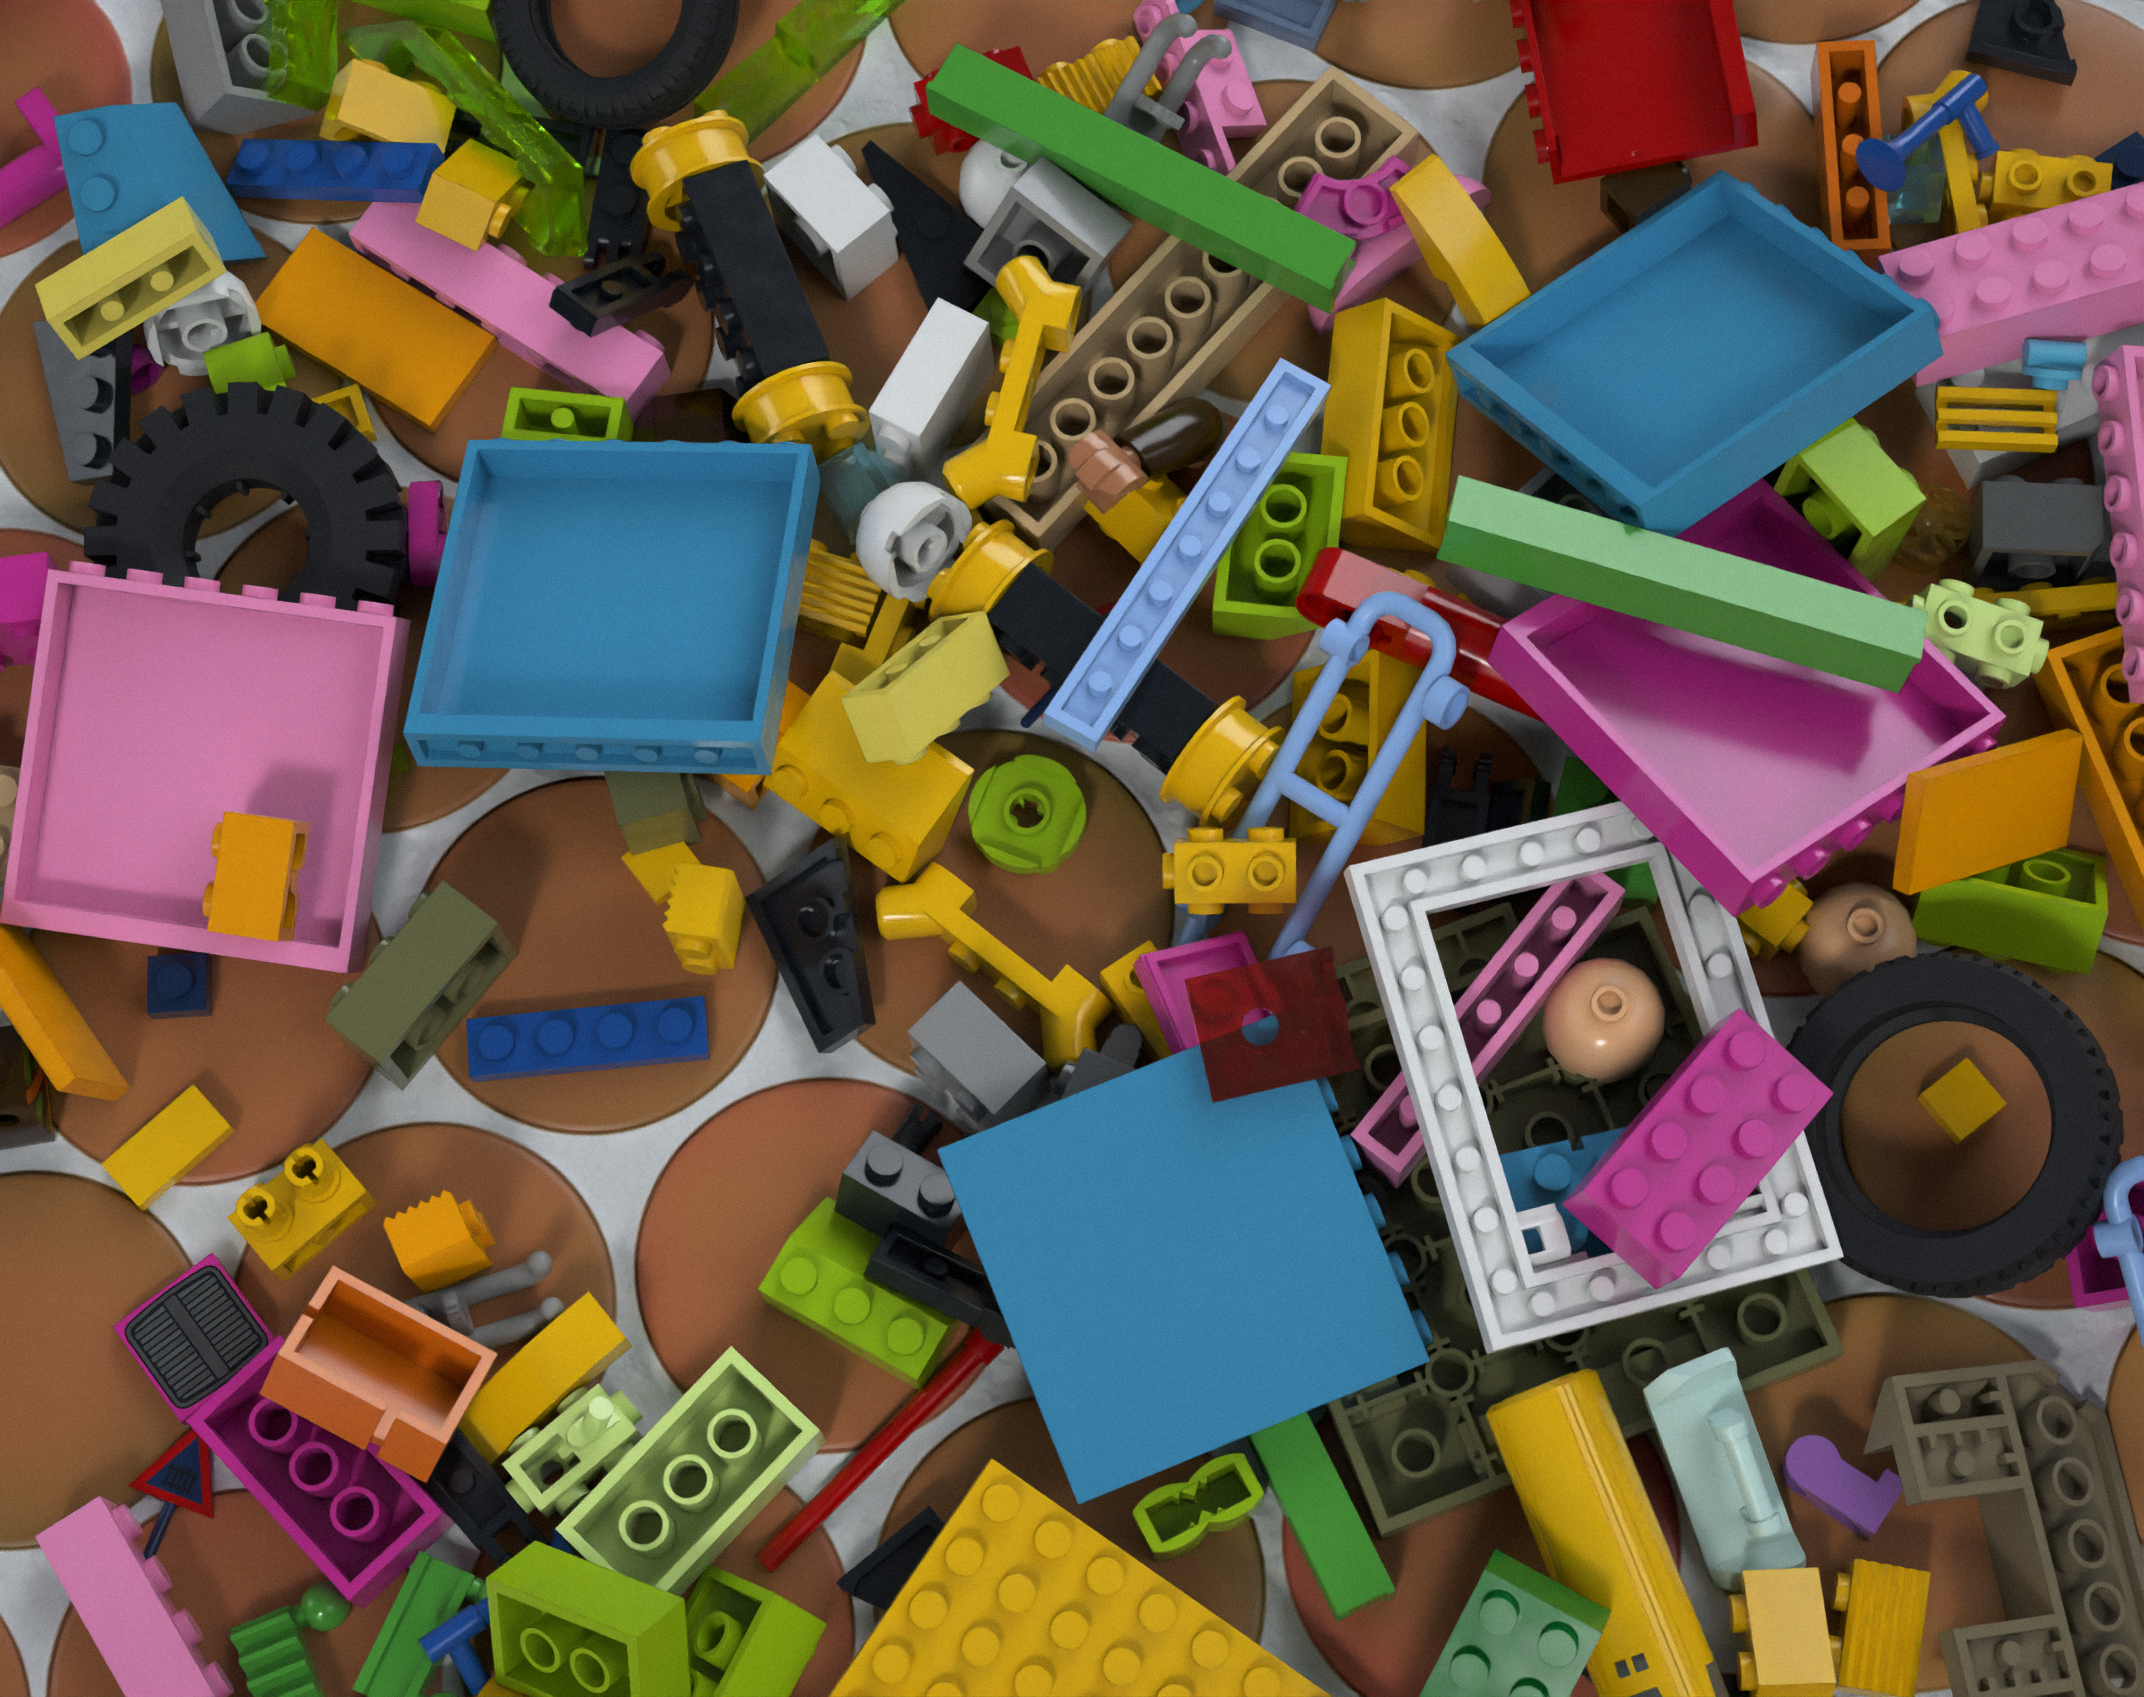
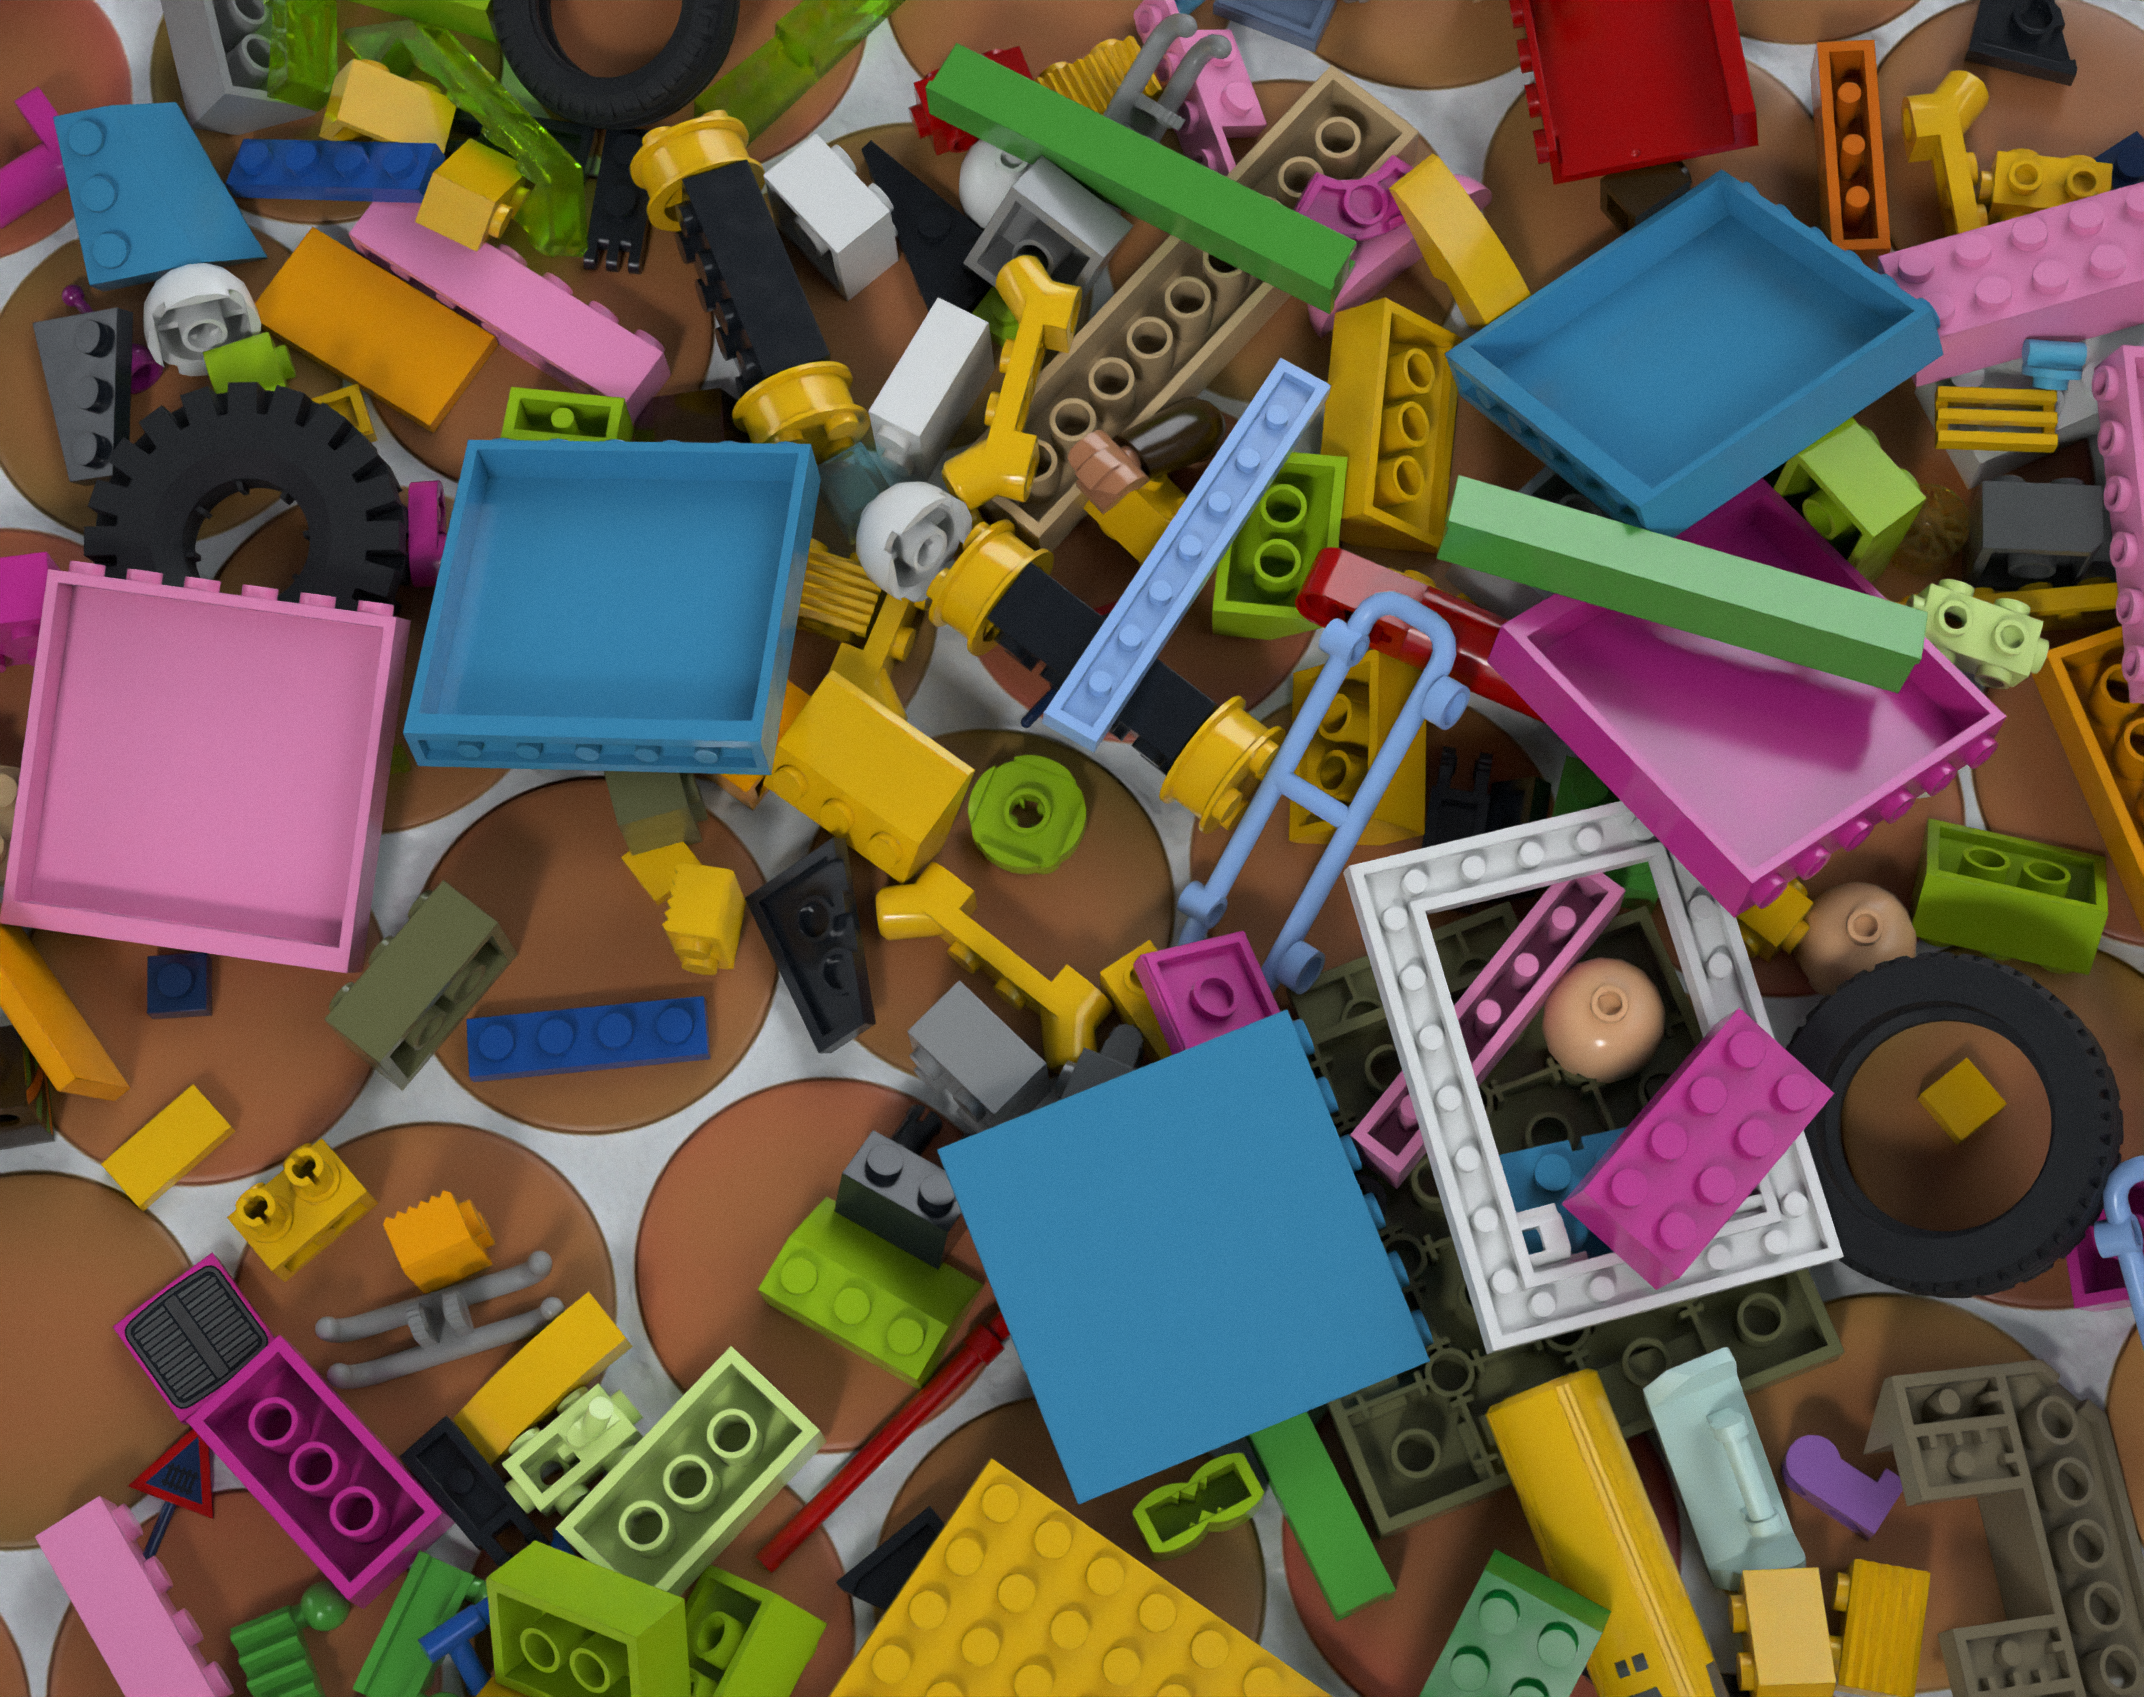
light yellow brick [35,196,227,361] -> none
light orange brick [202,811,311,942] -> none
orange piece [259,1265,498,1483] -> none
black hinge [549,250,693,338] -> none
light yellow brick [841,611,1010,766] -> none
black hinge [864,1224,1015,1349] -> none
yellow brick [1162,827,1297,915] -> none
clear red bracket [1183,946,1361,1103] -> none
blue piece [1856,74,2000,192] -> none
clear light blue brick [1882,132,1946,225] -> none
light orange tile [1892,728,2084,895] -> none

